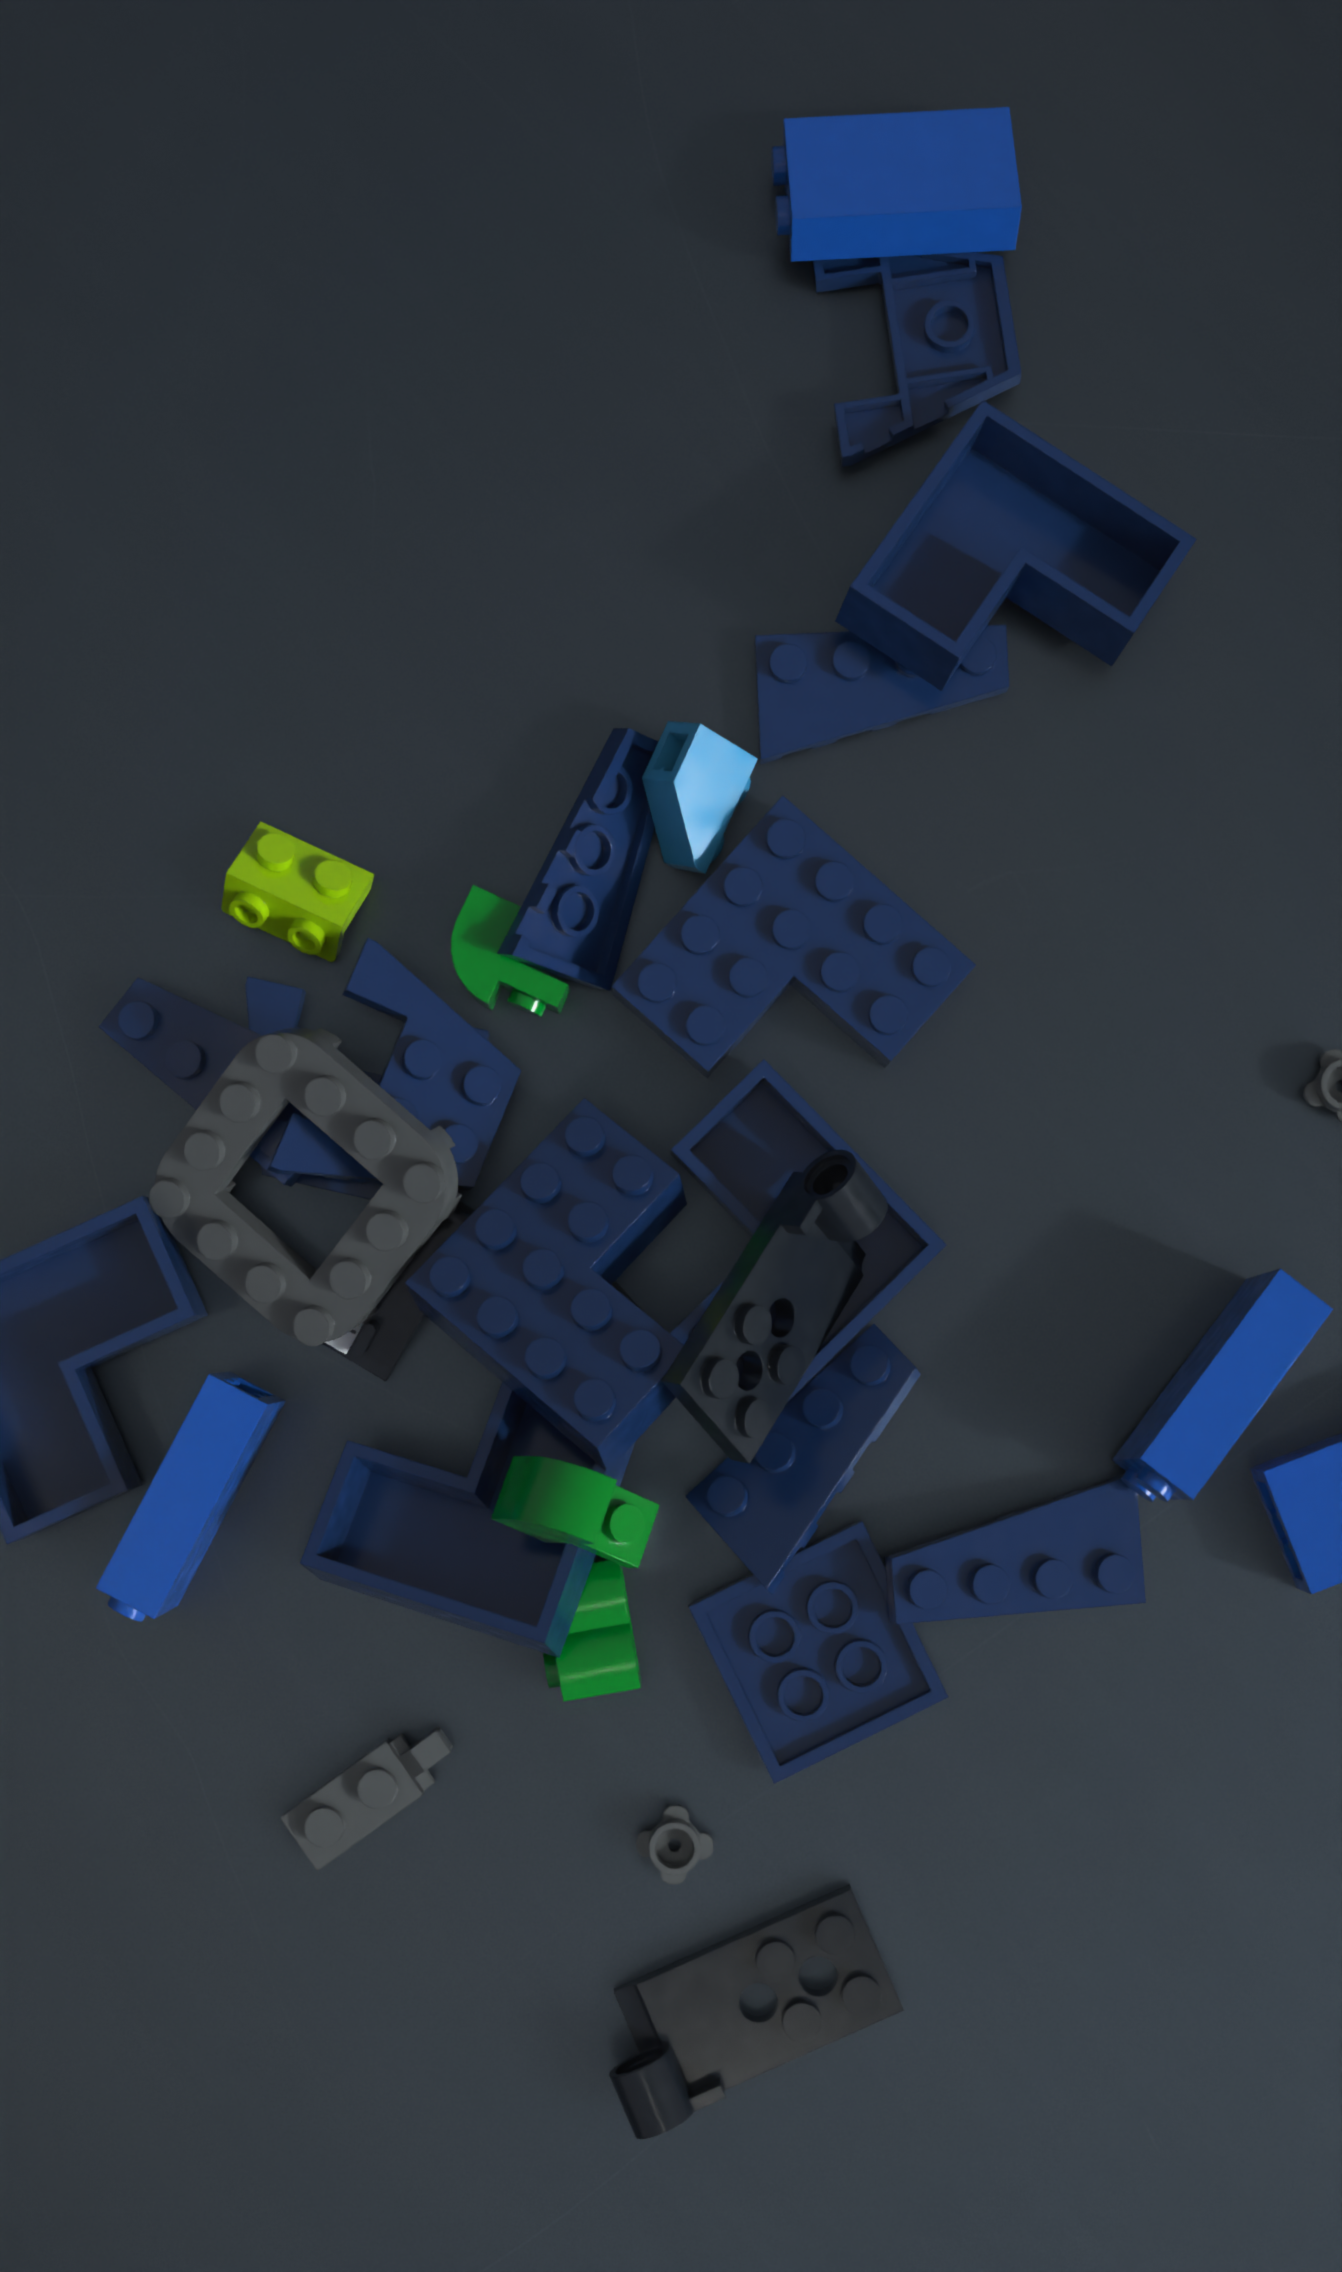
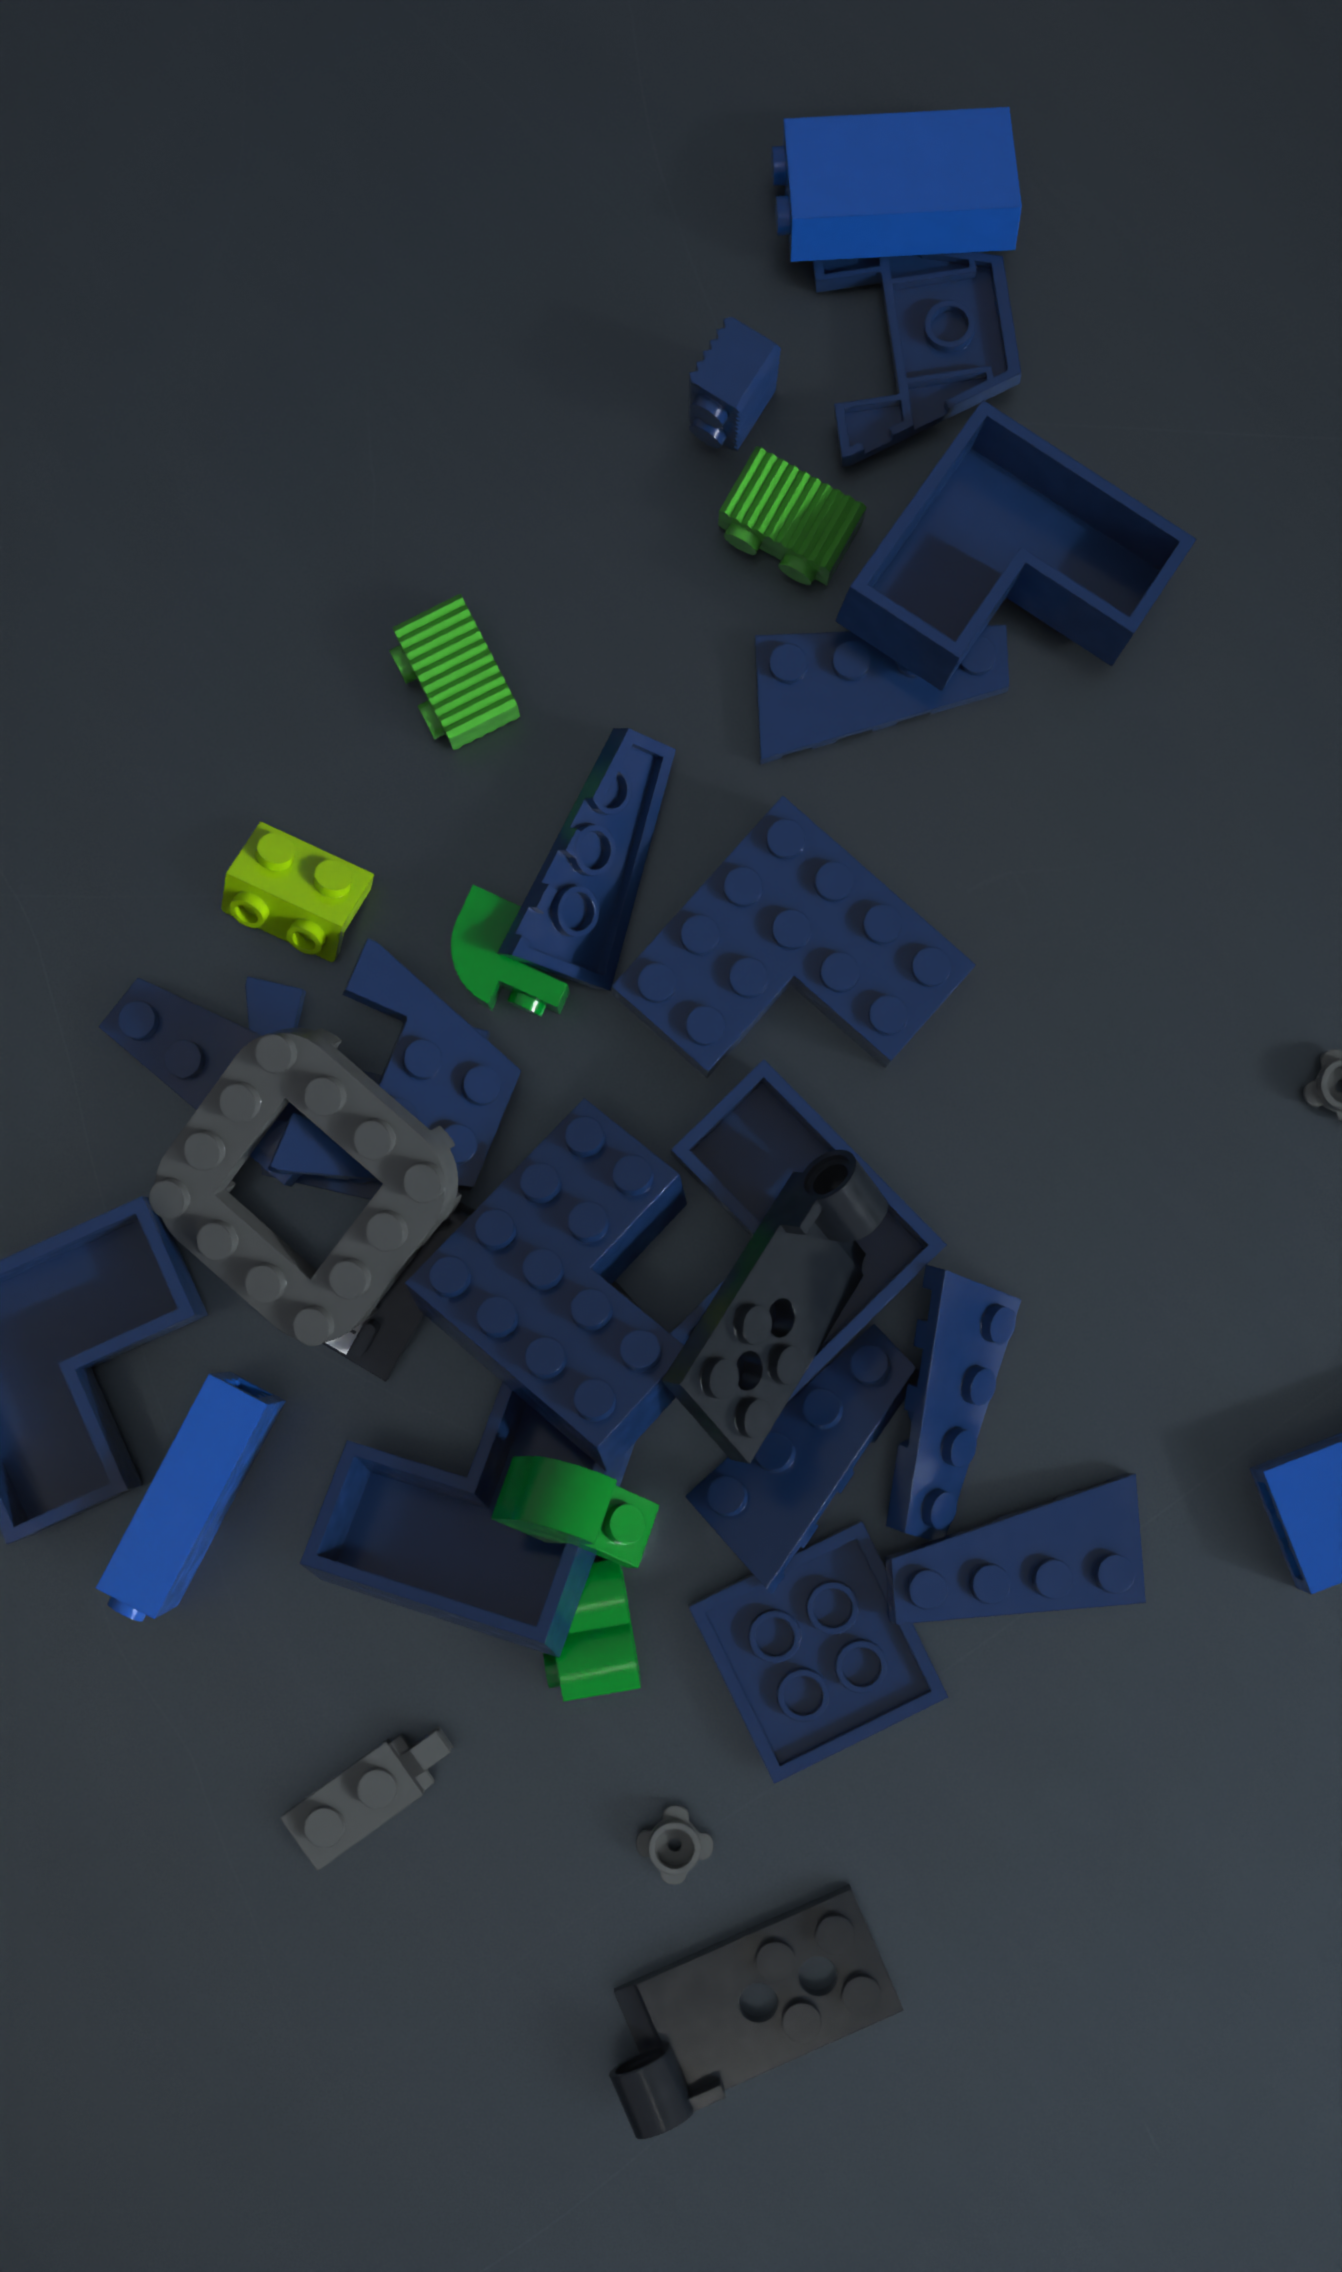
dark azure slope [642,721,758,874] -> none
blue brick [1112,1268,1333,1502] -> none
none -> bright green brick [389,594,520,750]
none -> dark blue brick [688,317,781,451]
none -> bright green brick [718,446,867,586]
none -> dark blue wing [886,1265,1022,1540]

